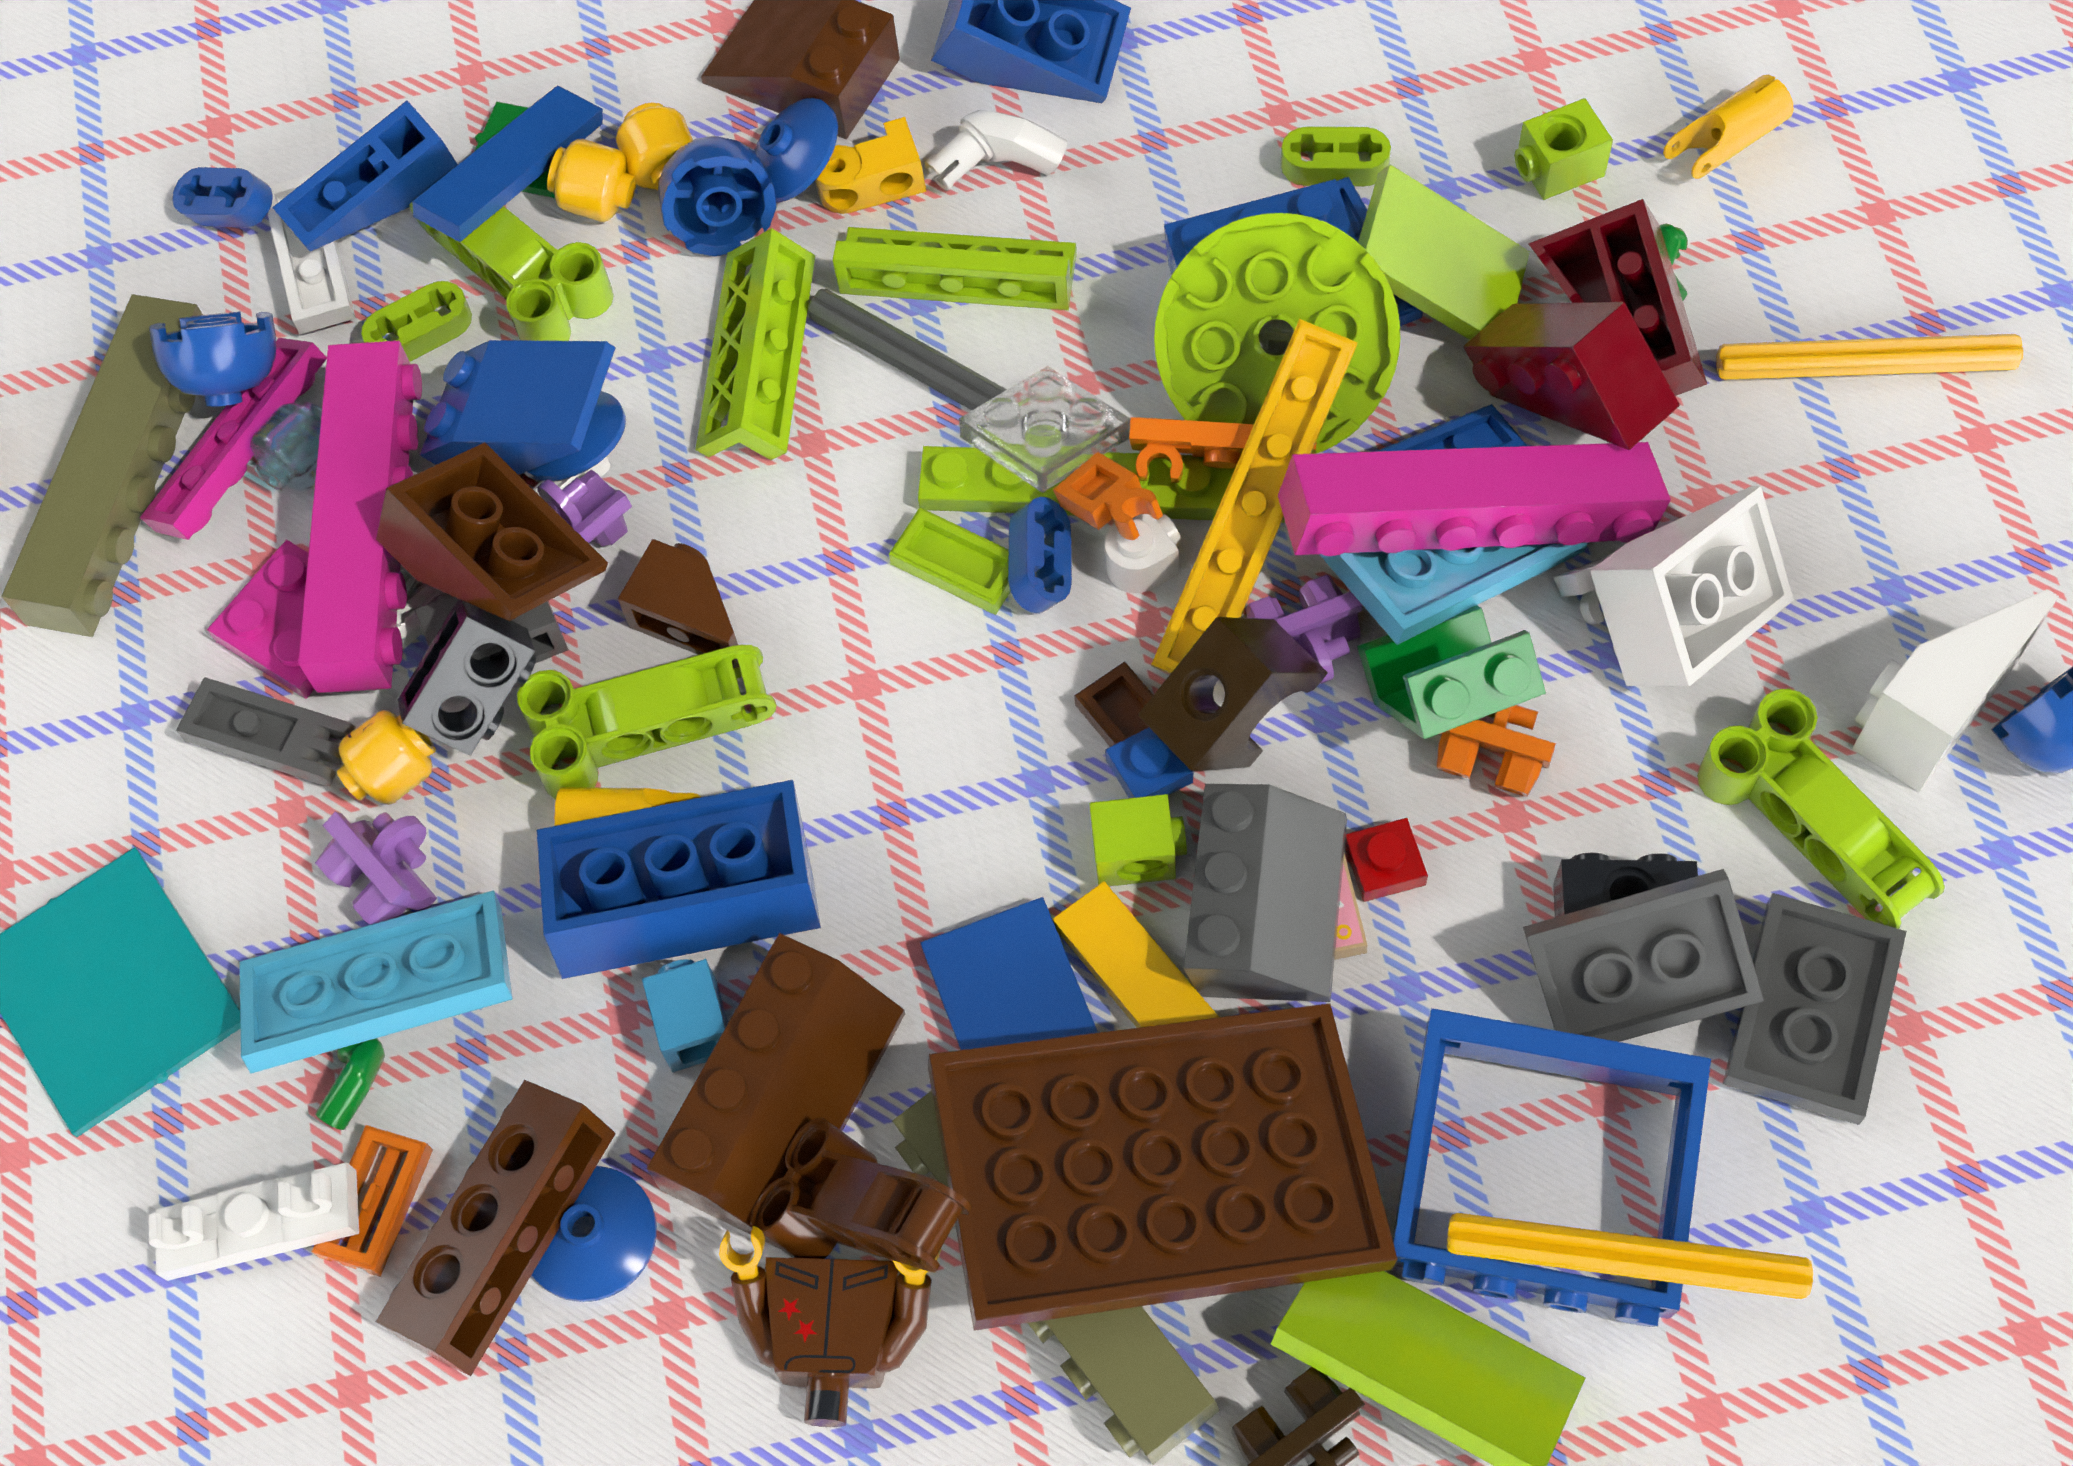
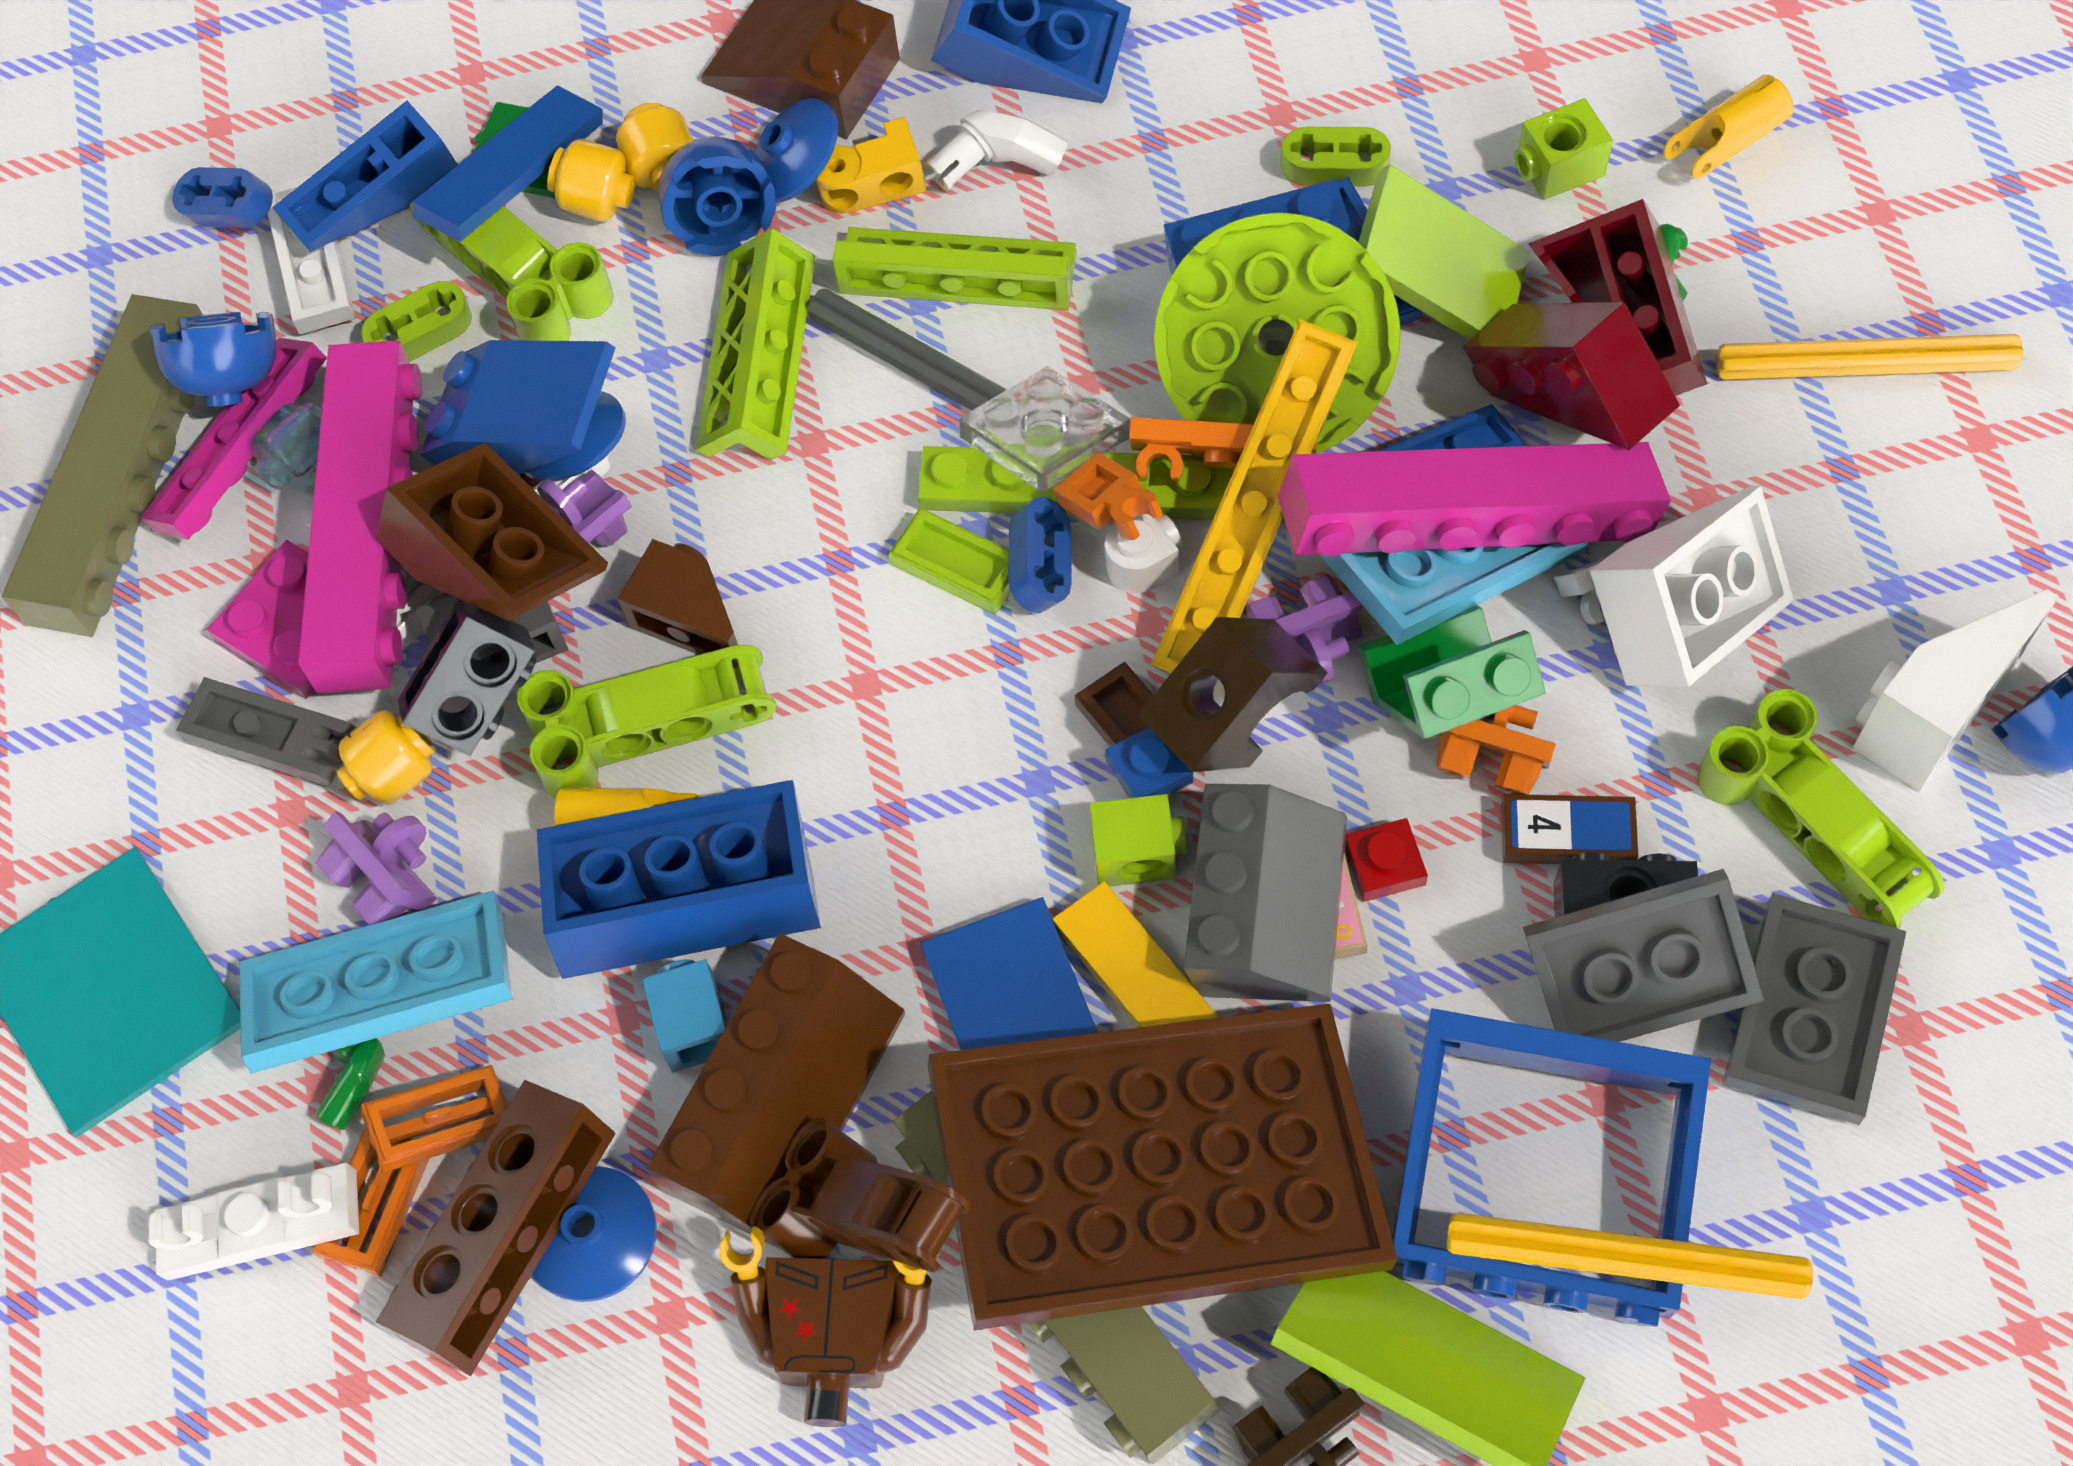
none -> orange tile [361,1065,507,1173]
none -> tile [1501,794,1638,864]

